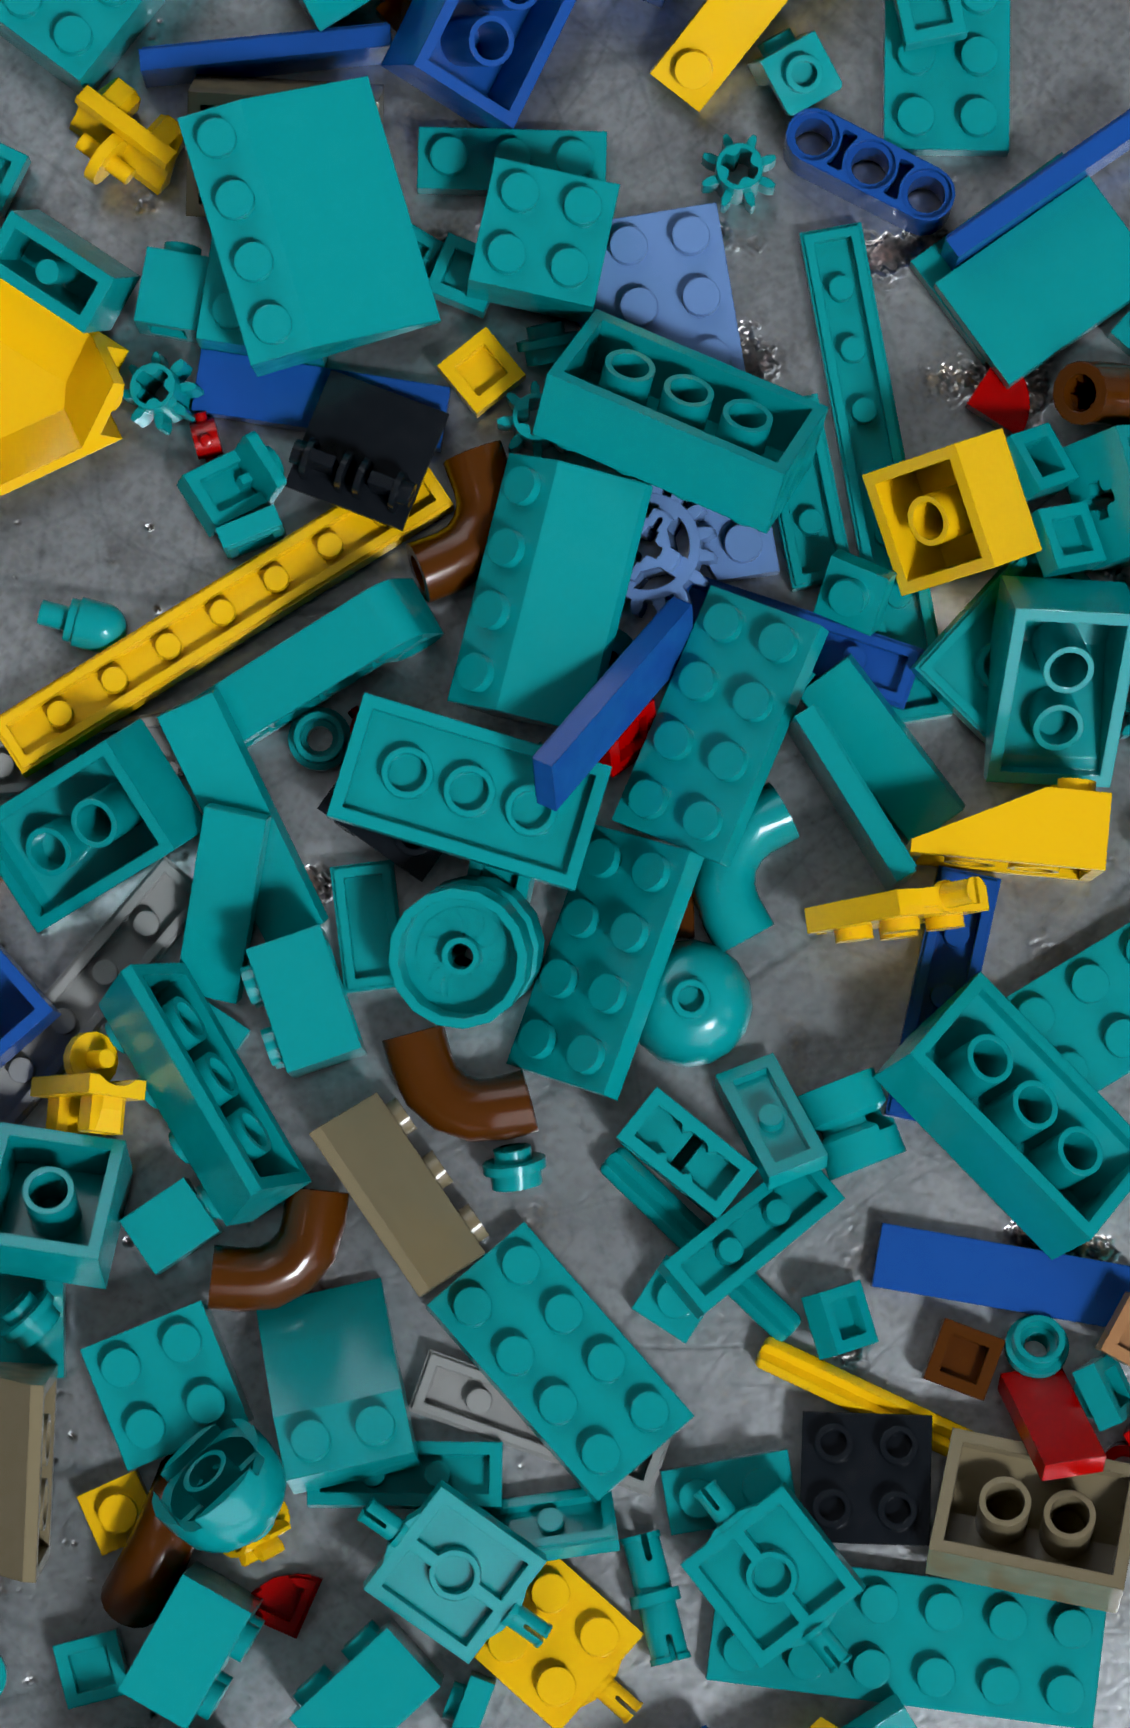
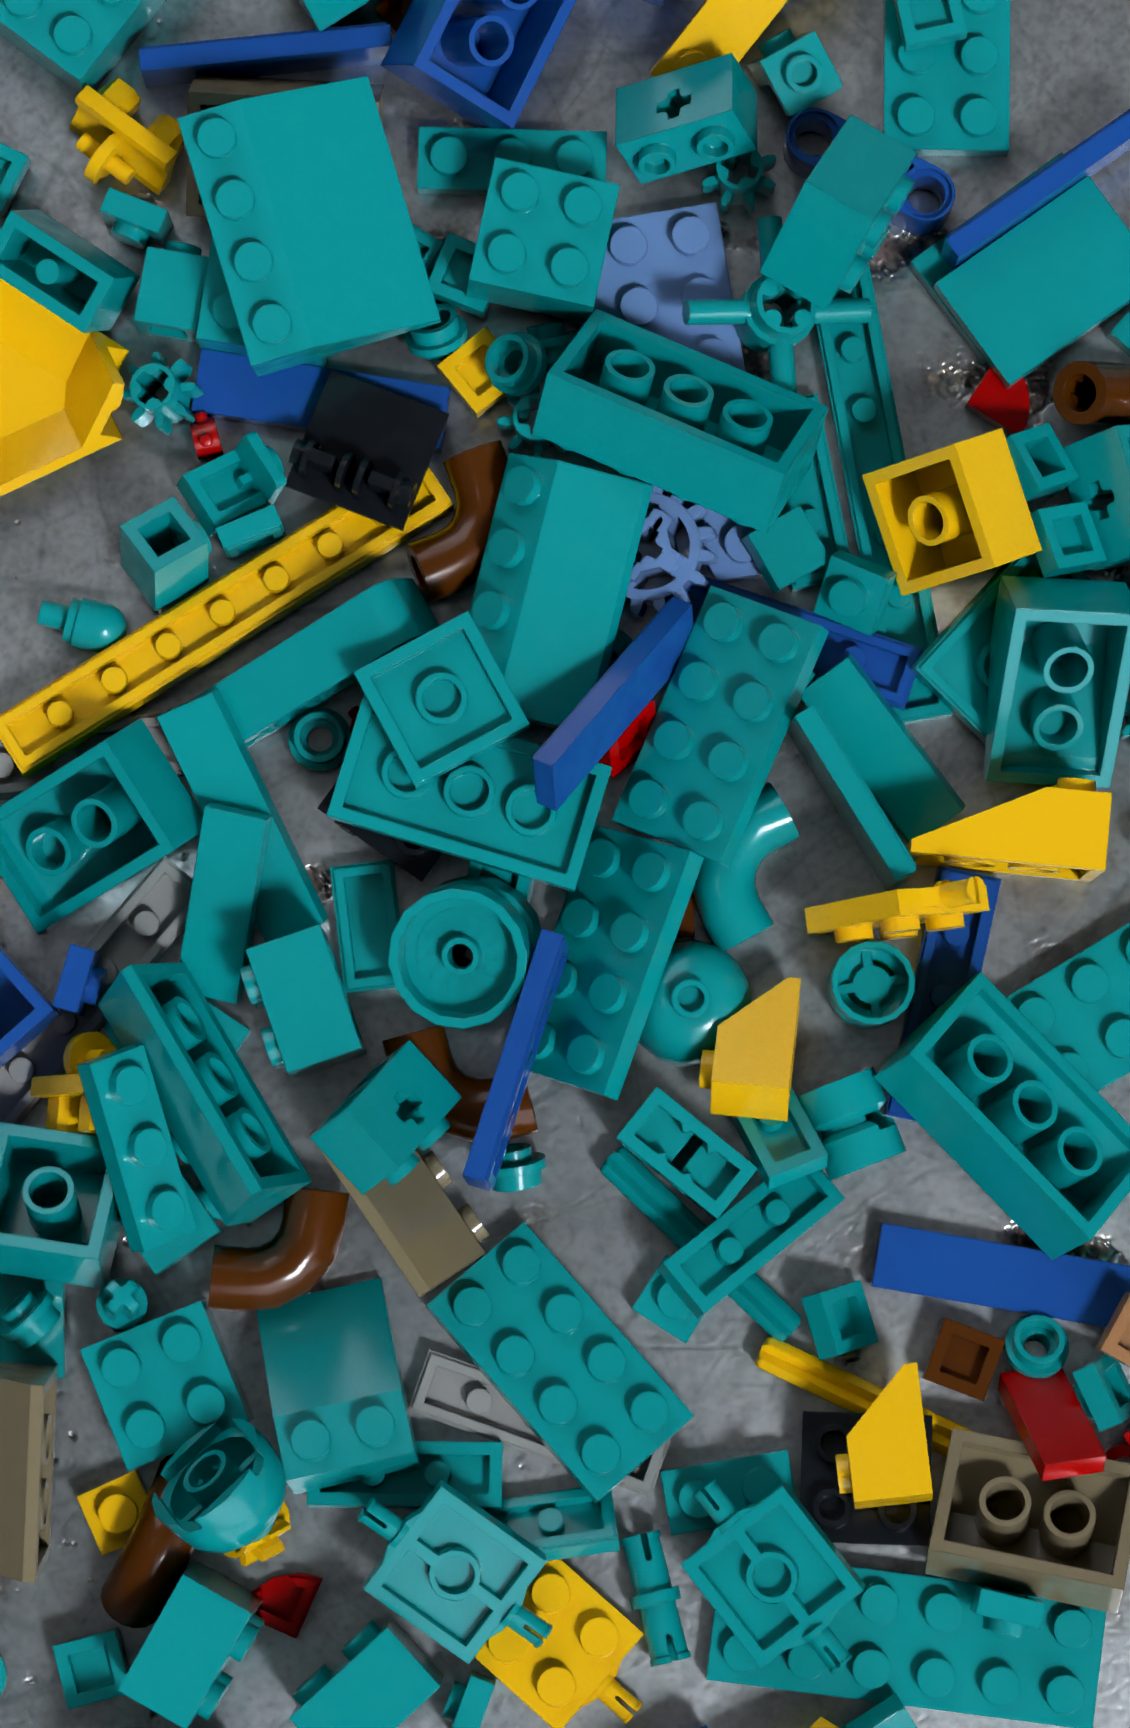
none -> blue plate [52,944,107,1017]
none -> teal plate [77,1044,197,1252]
none -> teal axle [96,1278,148,1332]
none -> teal plate [100,187,173,249]
none -> teal brick [119,496,212,611]
none -> teal brick [310,1040,462,1195]
none -> teal plate [353,611,530,789]
none -> teal plate [405,304,468,361]
none -> blue tile [462,928,570,1192]
none -> teal plate [485,332,547,396]
none -> teal brick [615,53,757,185]
none -> teal bar [682,216,872,393]
none -> yellow slope [699,977,801,1121]
none -> teal tile [742,505,830,594]
none -> teal brick [759,115,917,310]
none -> teal wheel [827,941,915,1029]
none -> yellow slope [835,1362,933,1509]
none -> teal plate [970,1584,1046,1637]

